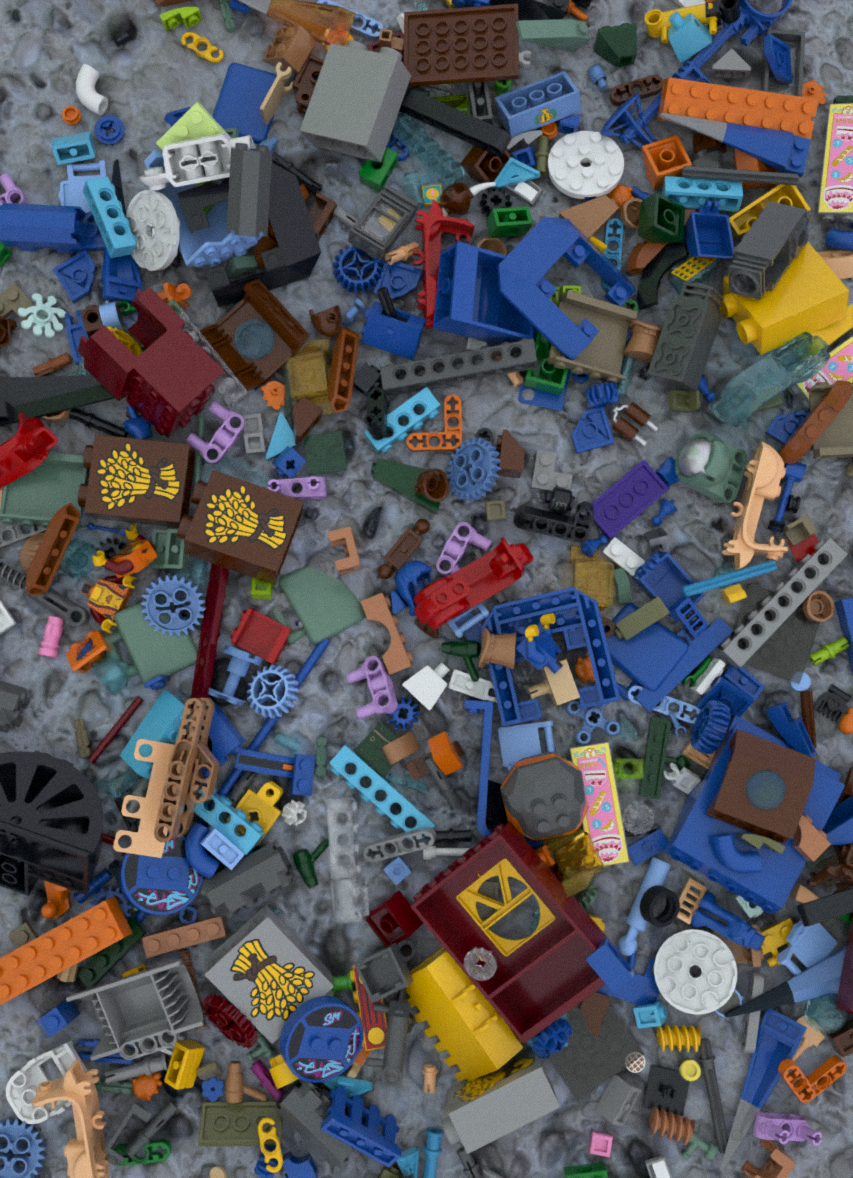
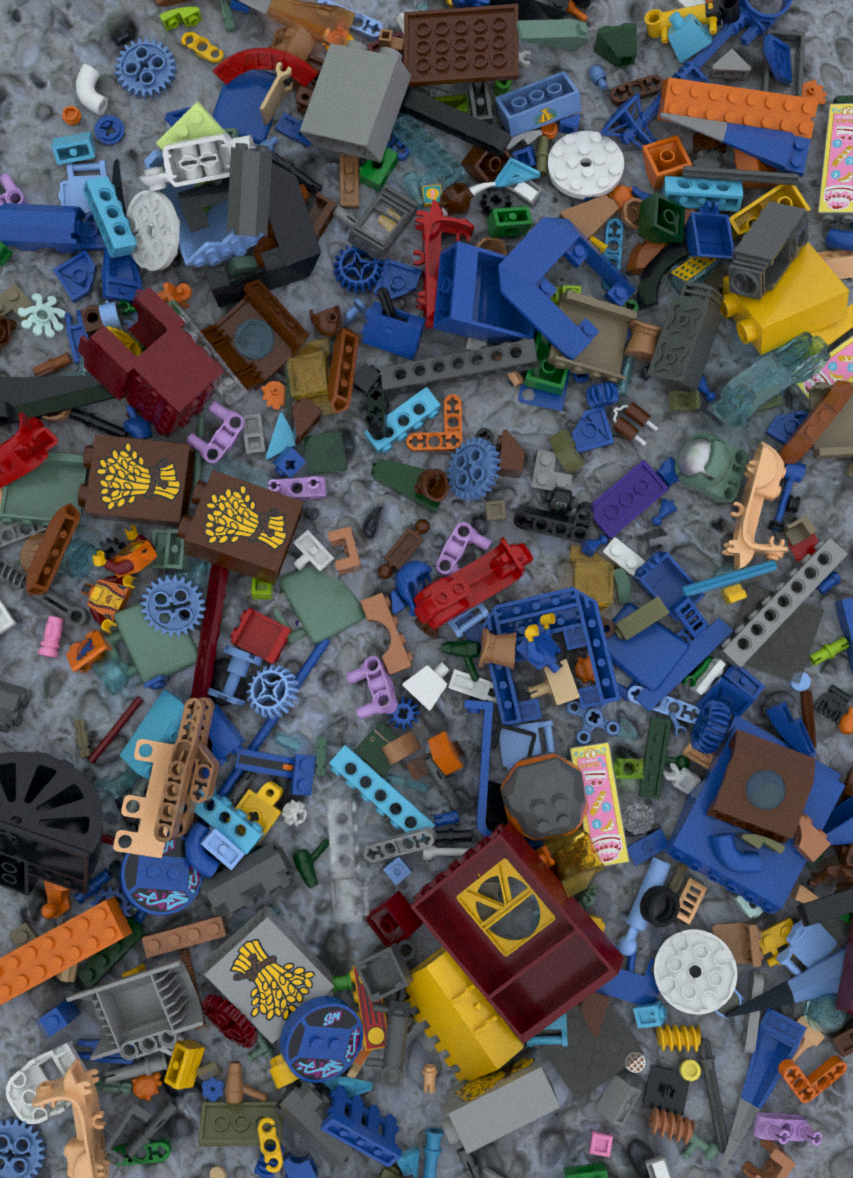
blue hinge [87,523,126,536] -> none
blue bush [179,905,199,924] -> none
magenta pin [250,1060,285,1101] -> none
light nougat axle [385,242,420,265] -> none
clear gear [464,947,497,981] -> none
blue gear [532,1018,573,1059] -> none
blue panel [586,938,634,993] -> none
blue piece [691,892,765,952] -> none
medium nougat helmet [802,590,834,622] -> none
none -> medium blue gear [114,38,177,100]
none -> red tile [213,48,319,87]
none -> blue slope [274,112,311,147]
none -> white plate [293,530,334,572]
none -> medium nougat tile [340,153,359,209]
none -> blue pin [434,810,460,828]
none -> black piece [492,724,536,757]
none -> olive slope [549,429,585,474]
none -> dark tan axle [664,863,688,899]
none -> dark tan panel [704,263,729,292]
none -> blue pin [816,571,841,595]

